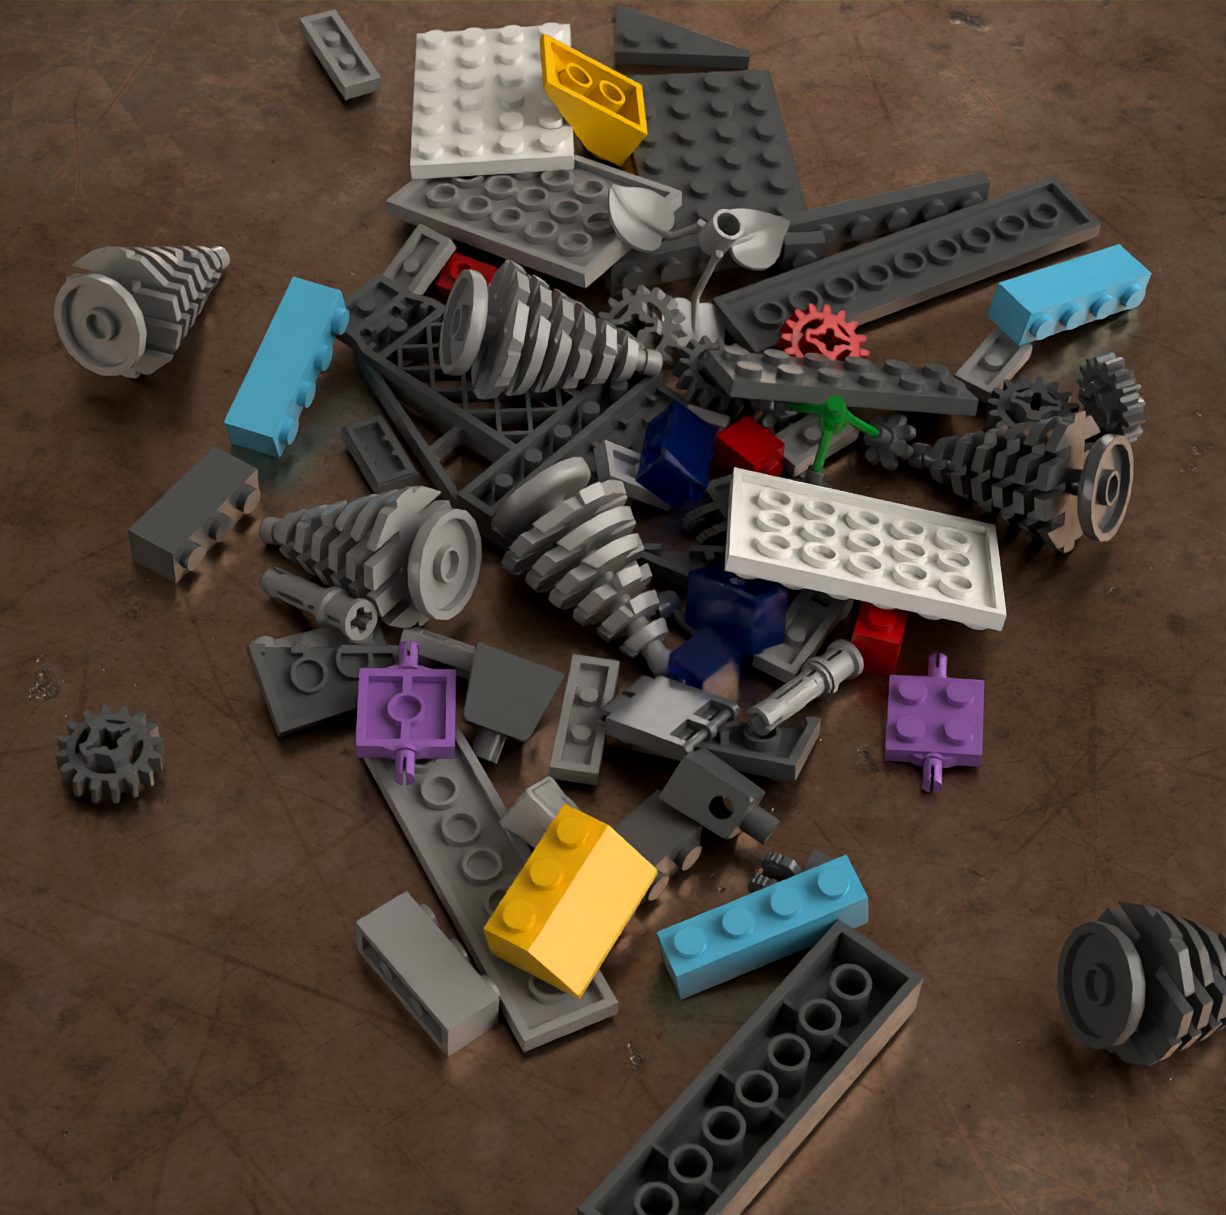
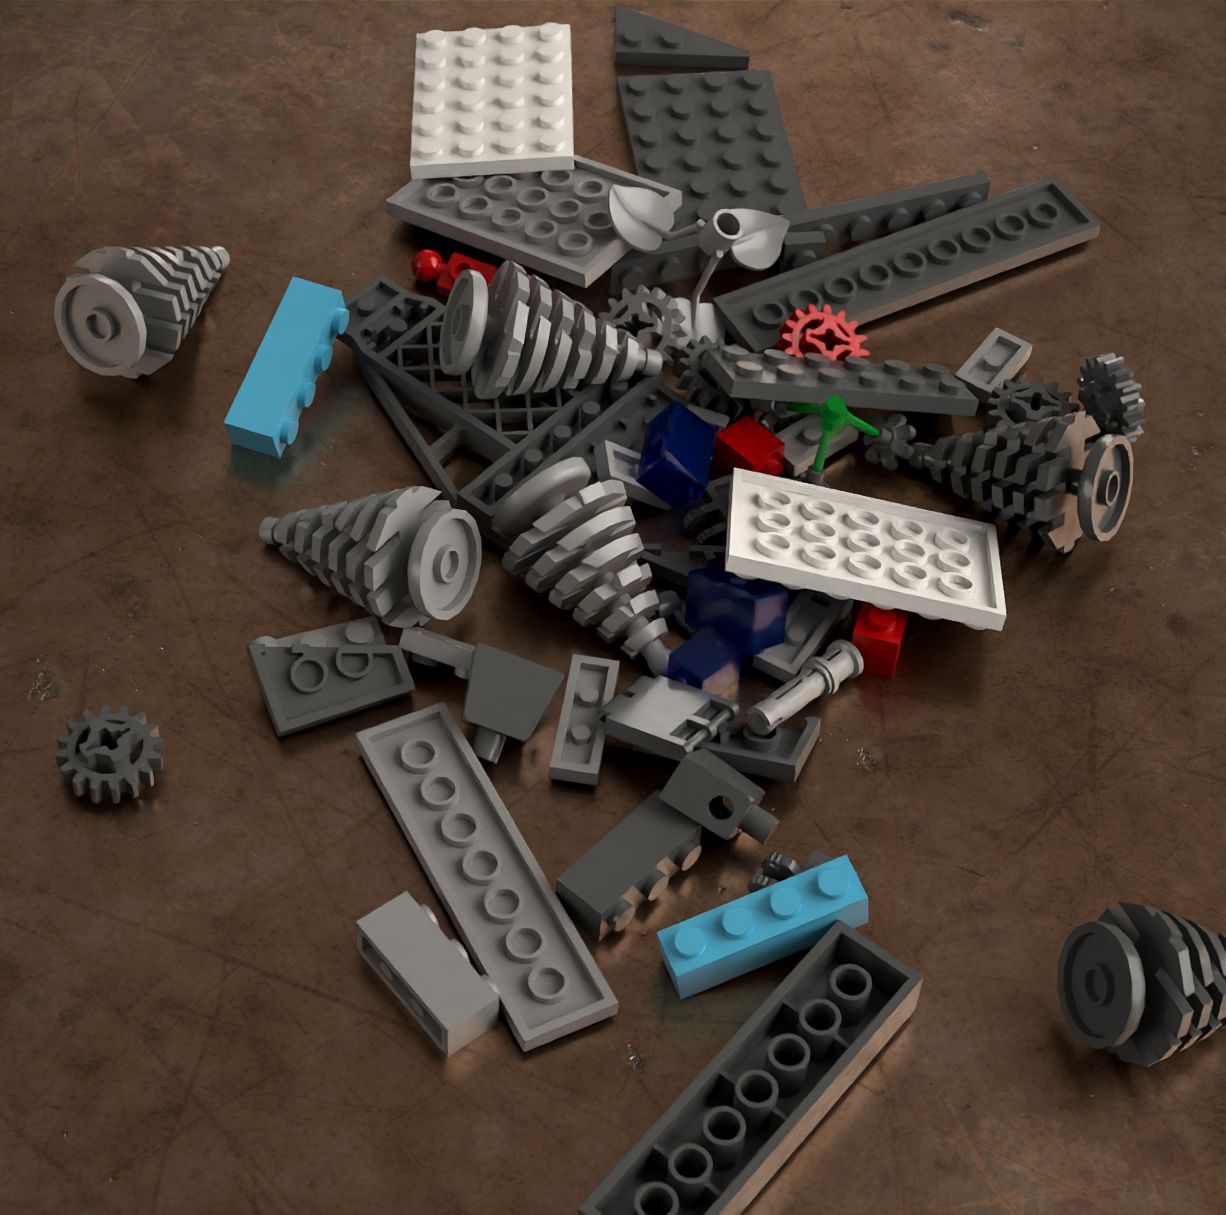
dark grey brick [128,446,260,584] -> none
light grey pin [261,566,378,641] -> none
light grey plate [300,9,381,100] -> none
dark grey plate [341,415,418,494] -> none
medium lavender plate [356,640,456,785] -> none
light grey plate [383,224,456,295] -> none
yellow slope [483,803,658,1000] -> none
light grey piece [499,776,581,848] -> none
yellow slope [539,33,648,166] -> none
medium lavender plate [885,653,984,793] -> none
medium azure brick [987,244,1152,346] -> none

